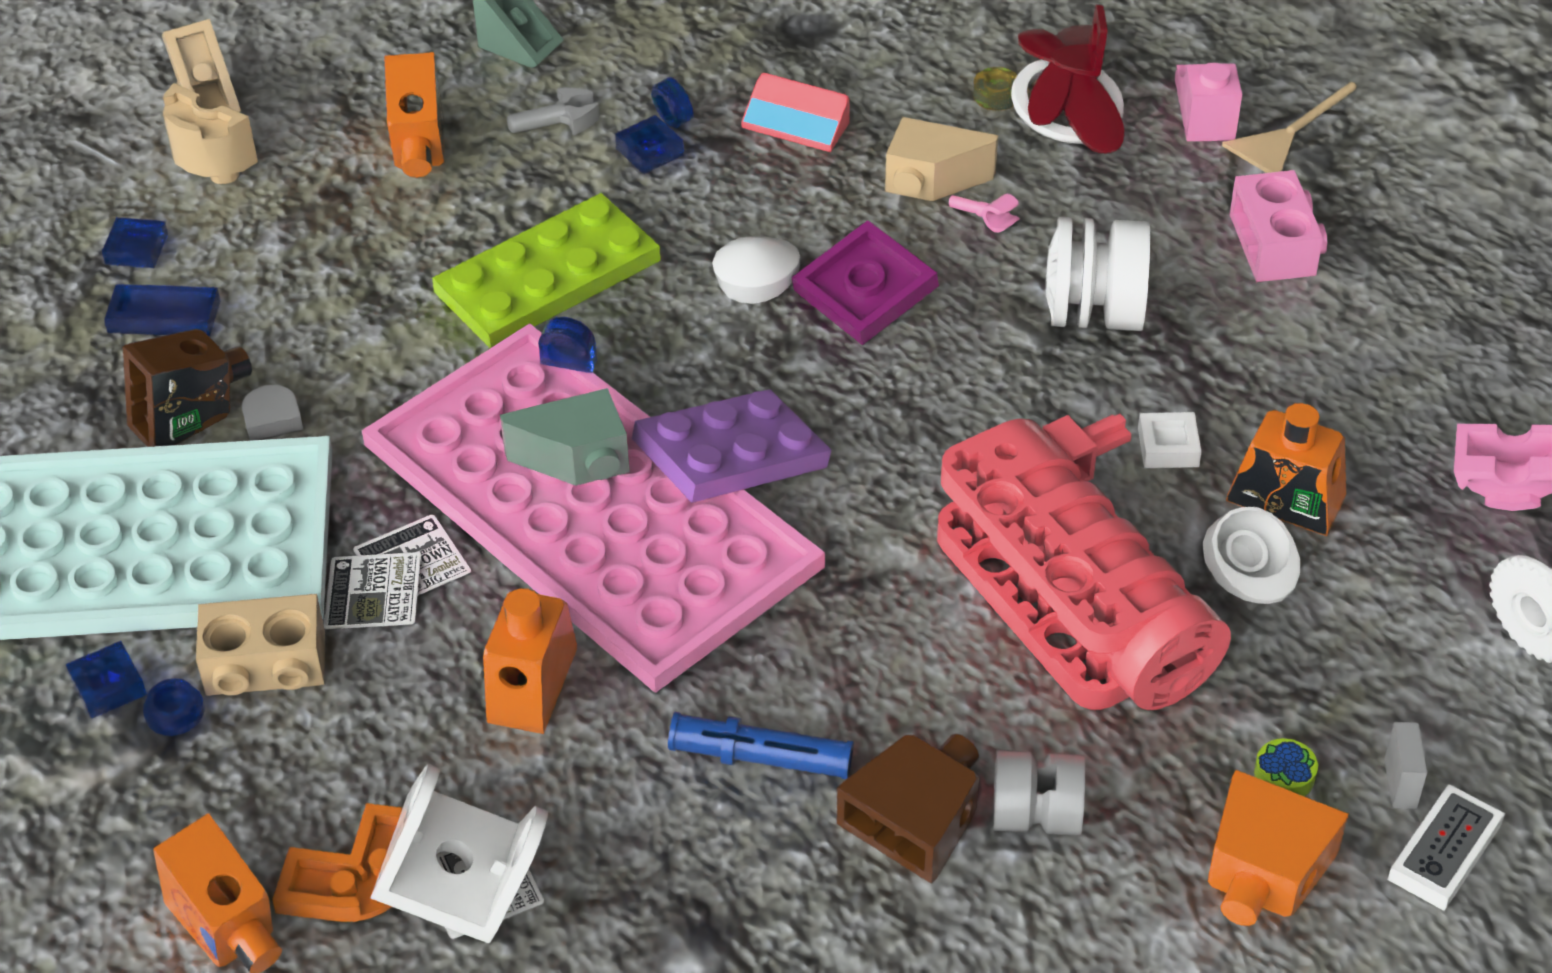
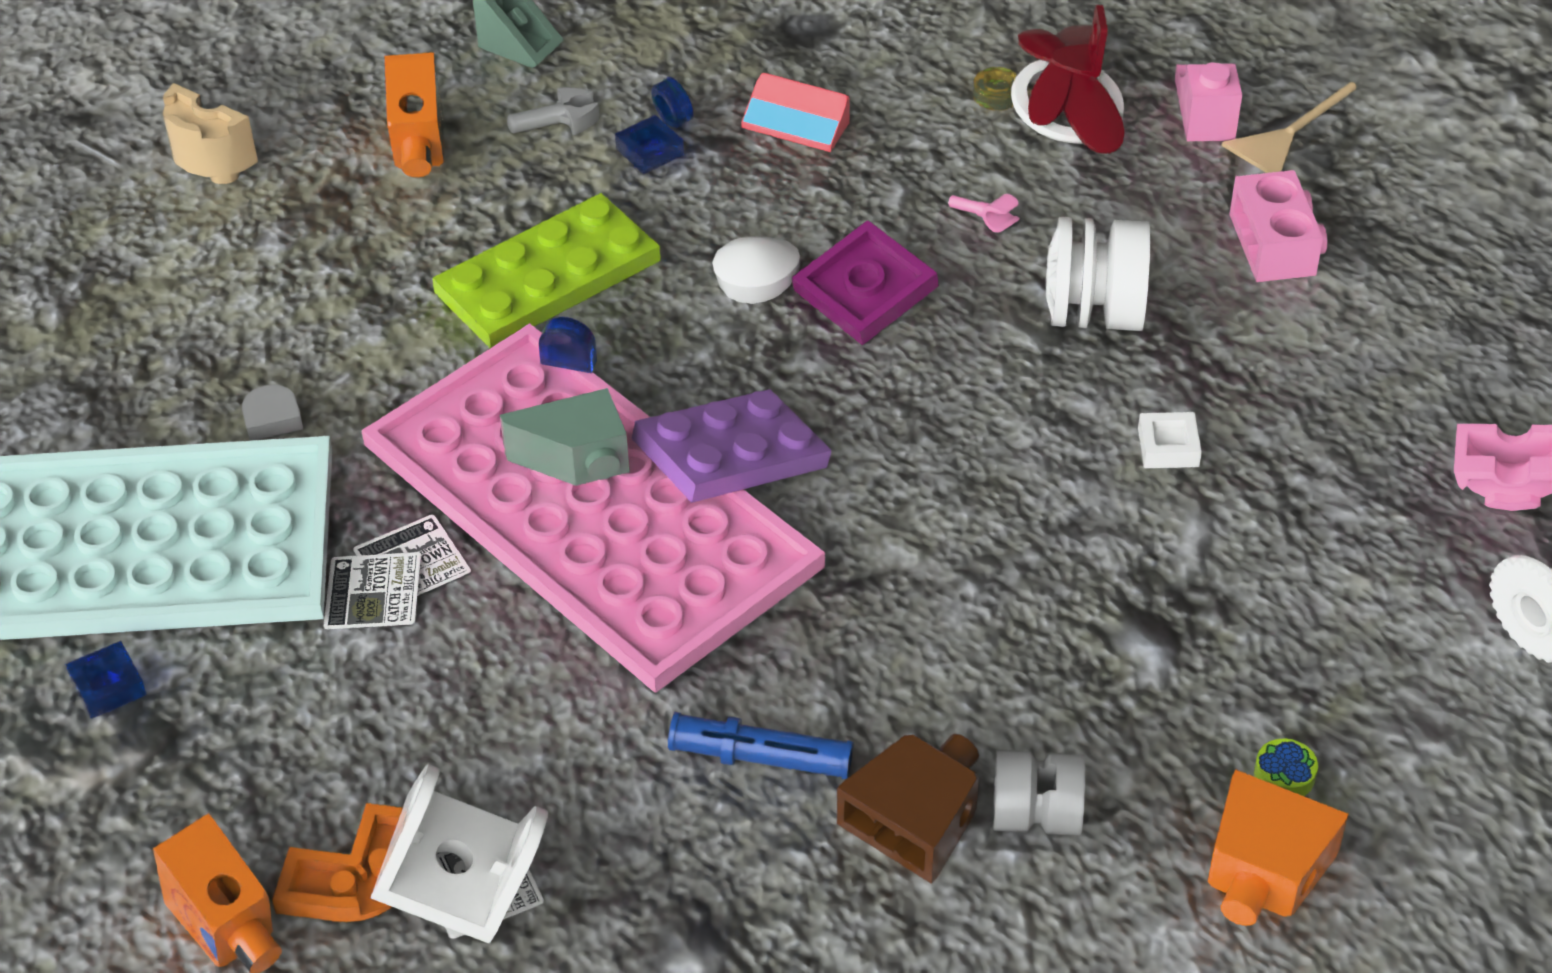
clear blue tile [102,217,168,268] -> none
clear blue tile [104,284,221,337] -> none
torso [123,329,252,447] -> none
clear blue plate [143,678,205,736] -> none
tan slope [162,19,241,112] -> none
tan brick [196,594,325,696] -> none
orange torso [483,589,577,734] -> none
tan slope [885,117,998,201] -> none
coral piece [937,414,1231,710] -> none
white hat [1203,507,1301,604] -> none
torso [1226,403,1346,536] -> none
light grey tile [1384,722,1427,809] -> none
tile [1388,784,1505,911] -> none

